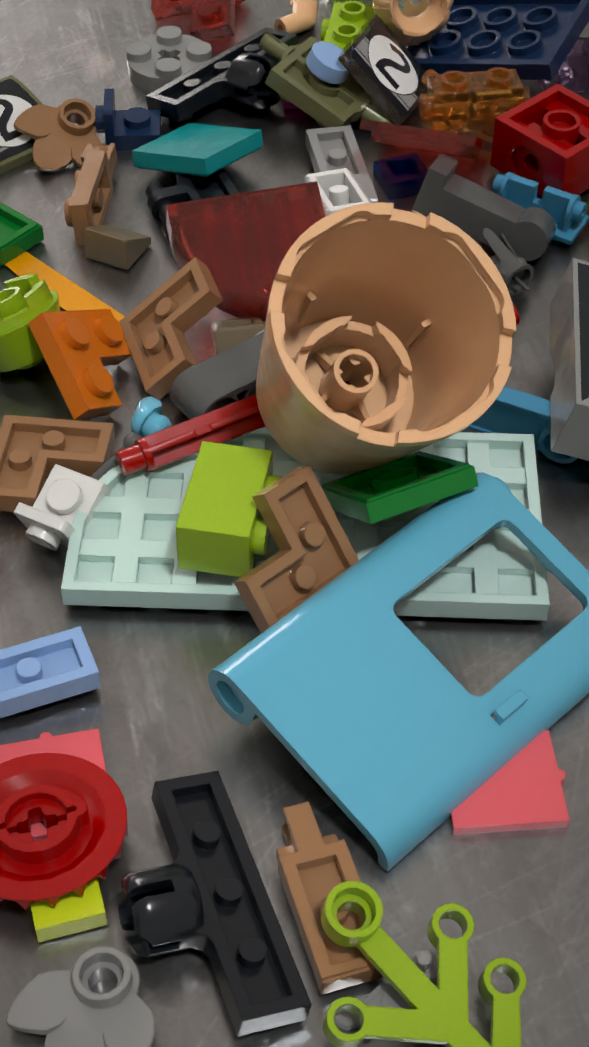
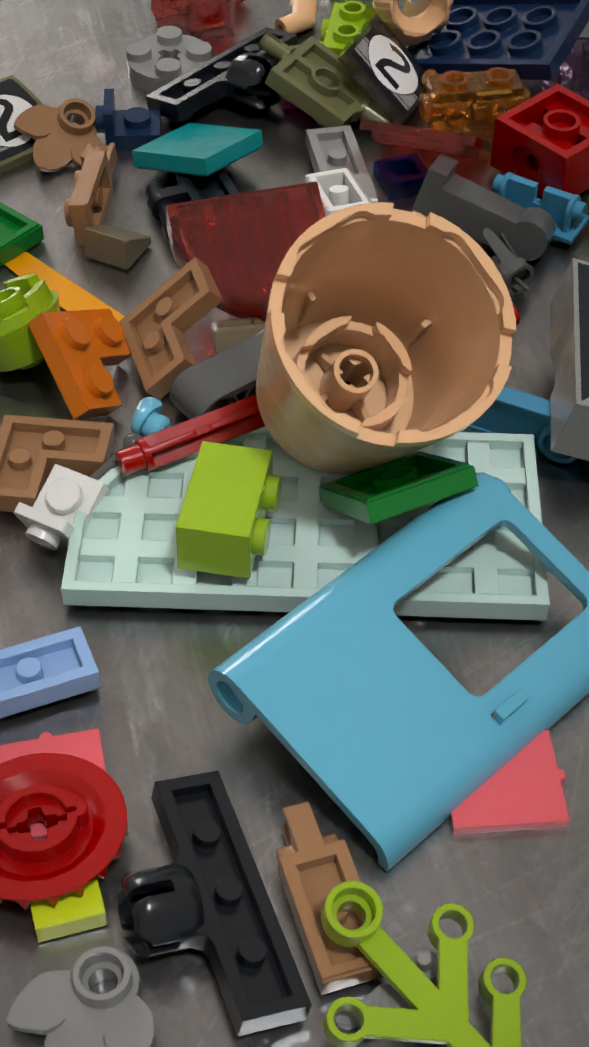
medium nougat plate [234,465,359,633] -> none
light blue tile [306,41,353,84] -> none

